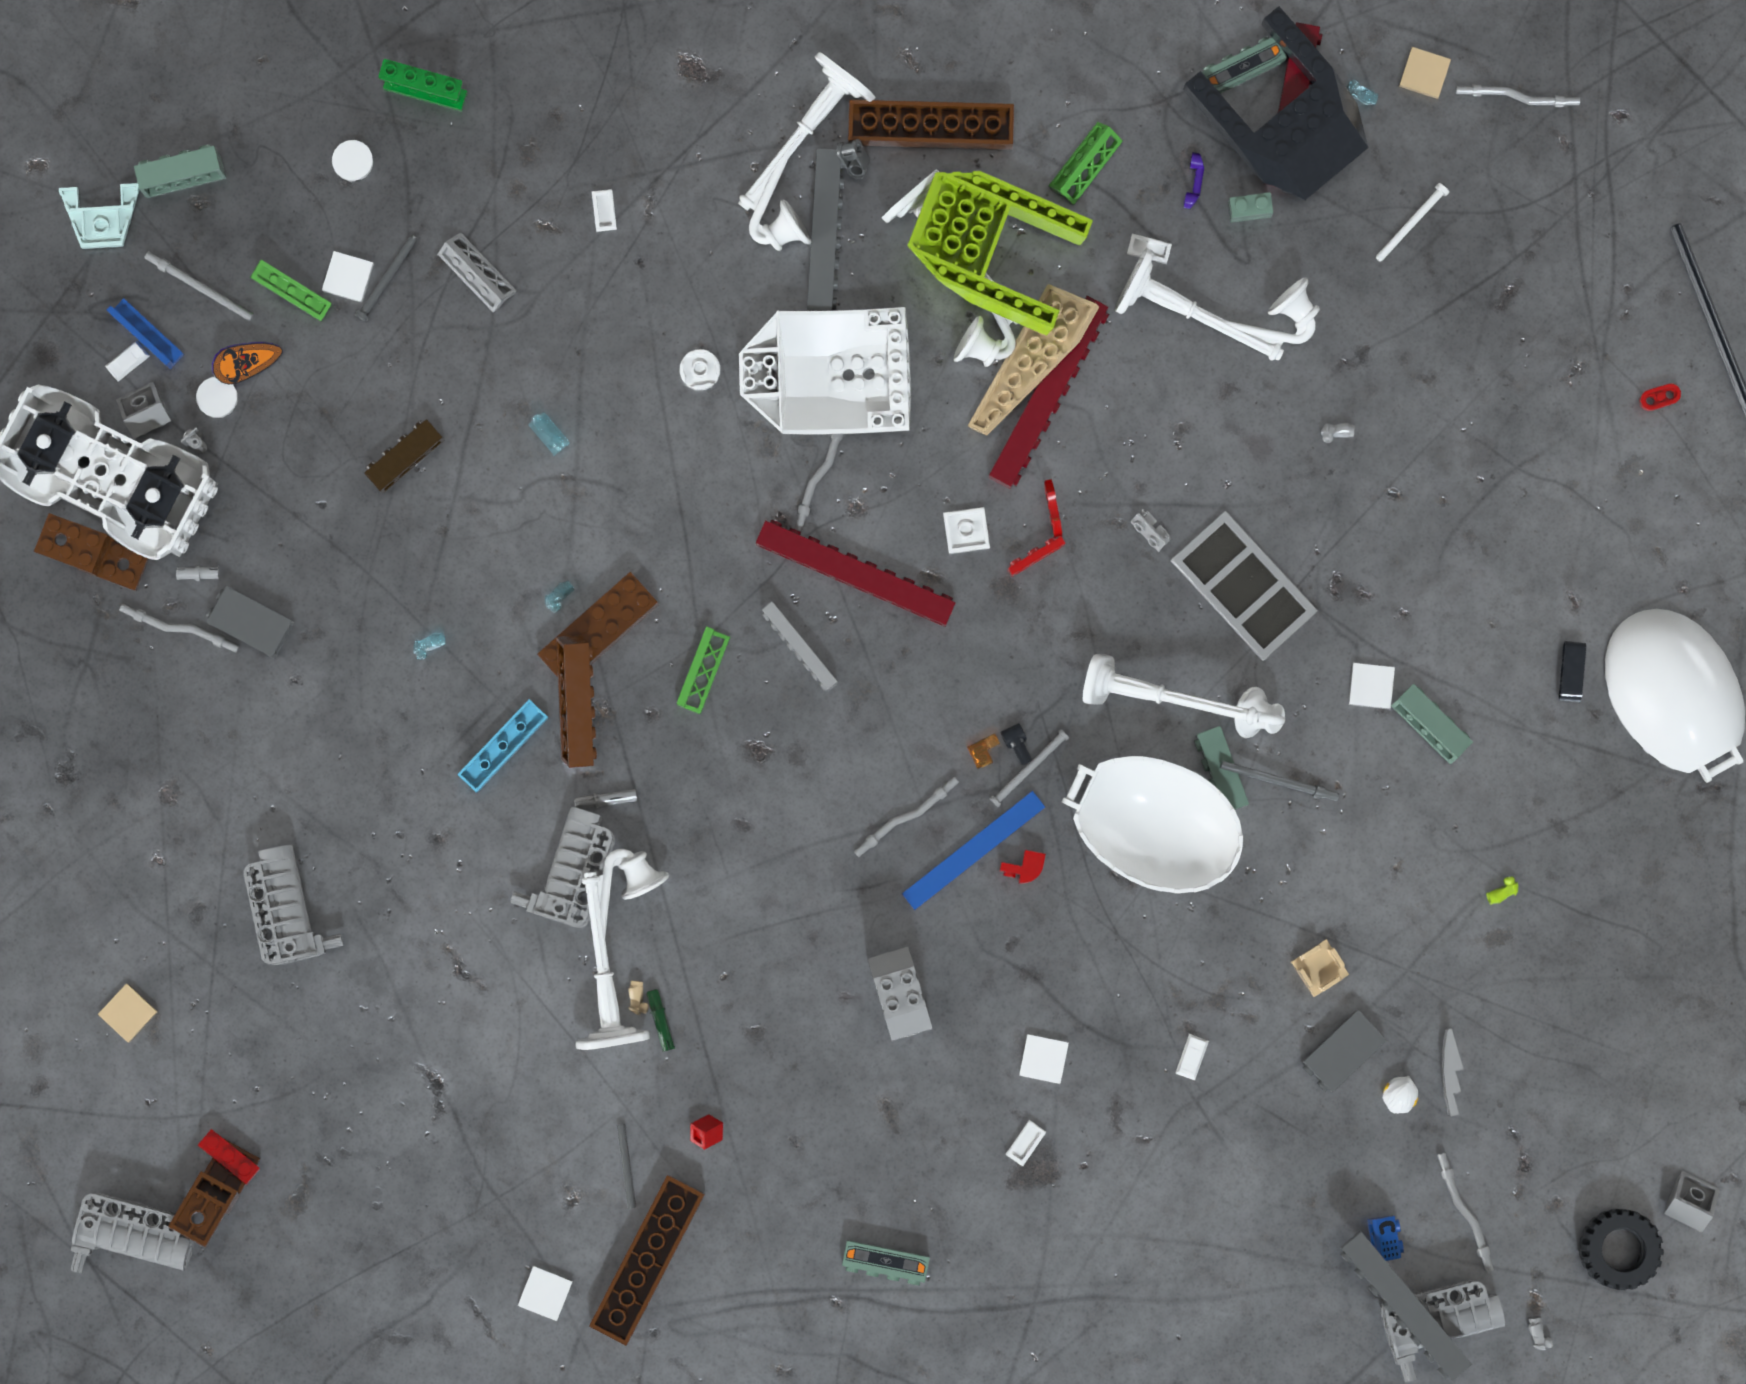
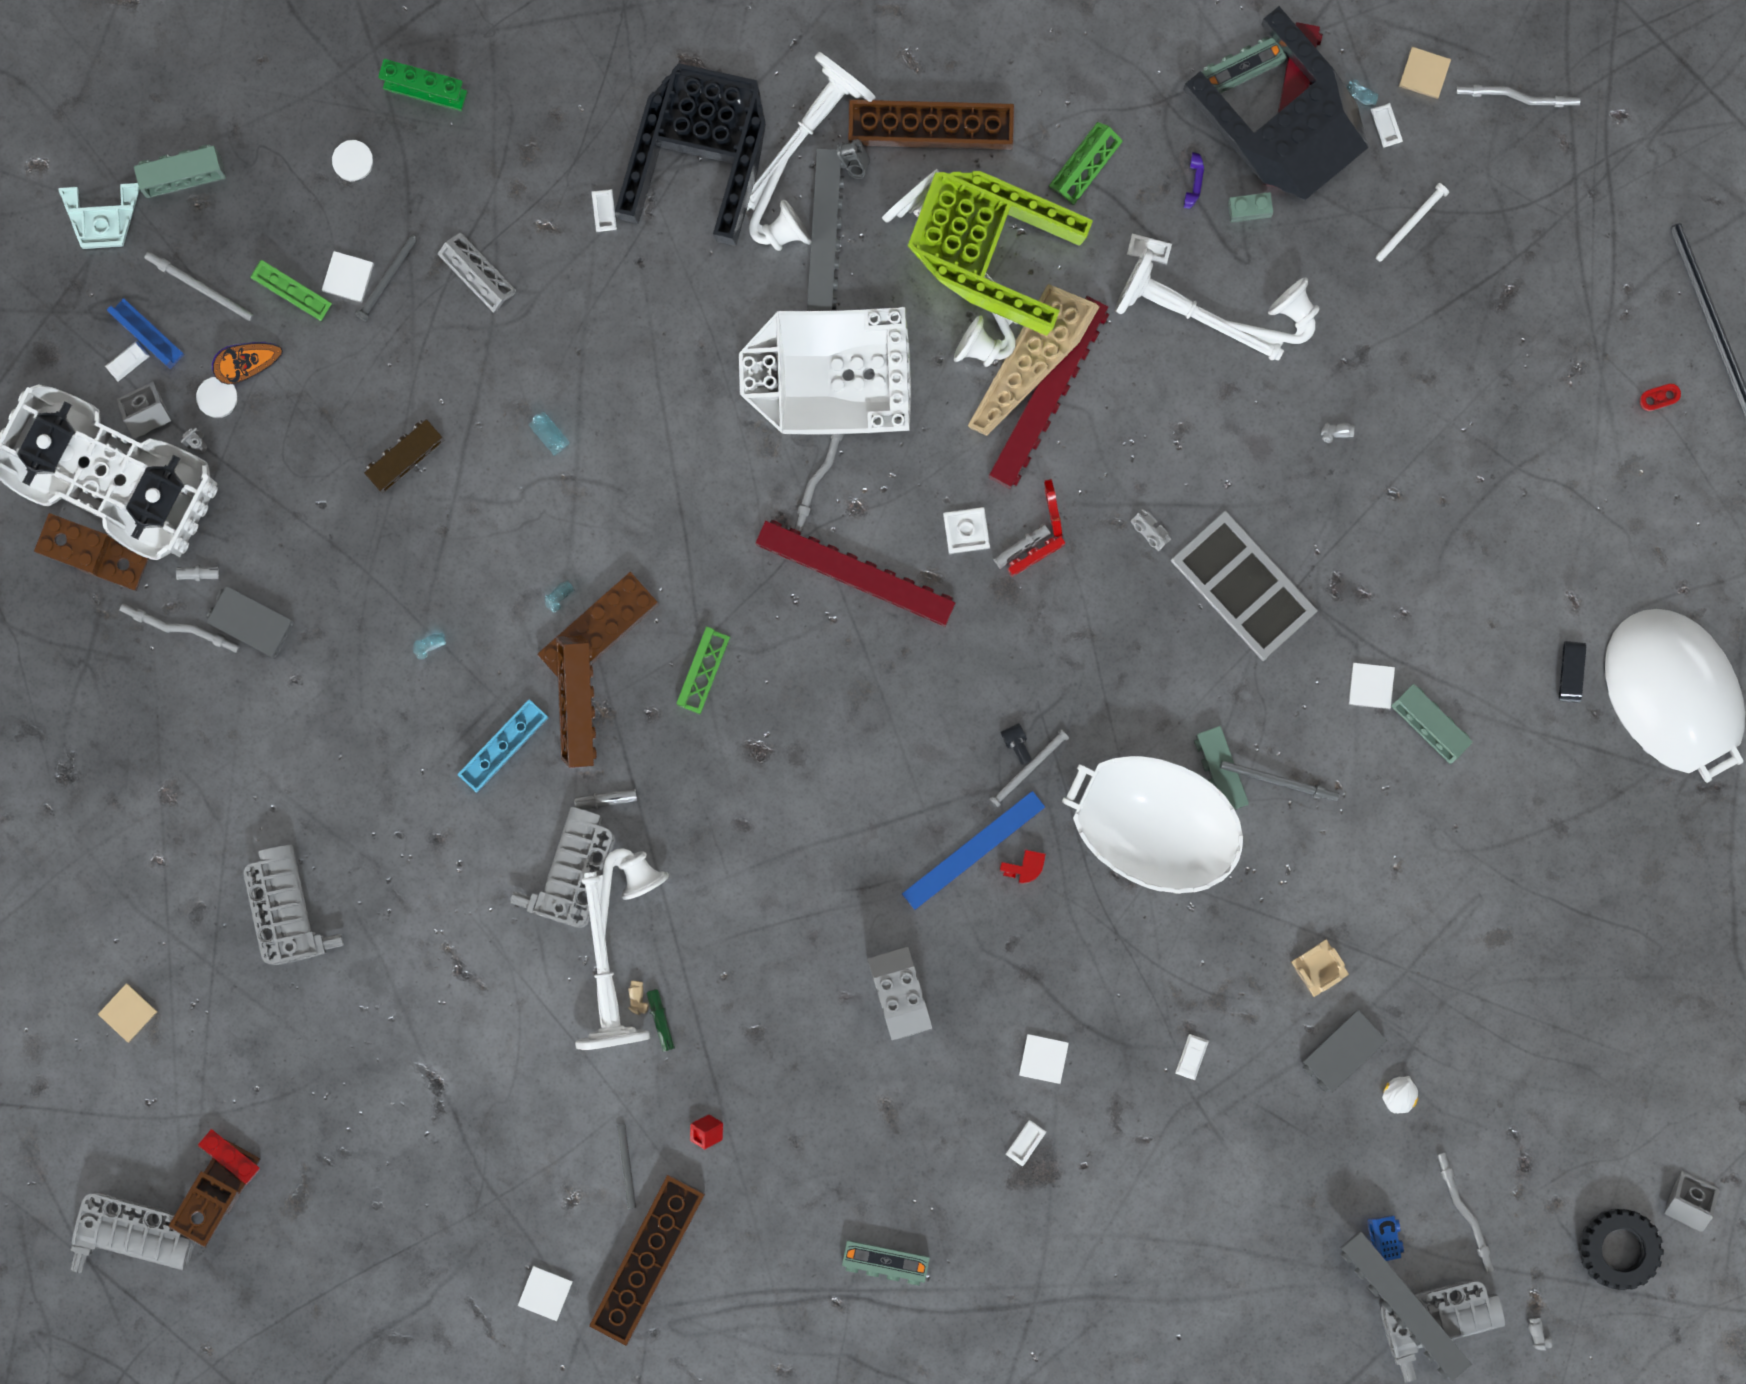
white tile [680,349,721,390] -> none
light grey piece [762,602,838,692] -> none
light grey bar [854,777,959,857] -> none
clear orange piece [967,733,1000,769] -> none
white piece [1083,654,1285,738] -> none
light grey slope [1441,1028,1464,1116] -> none
lime arm [1486,876,1519,905] -> none
none -> black wedge [615,63,766,246]
none -> light grey pin [992,523,1051,569]
none -> white tile [1370,103,1403,148]

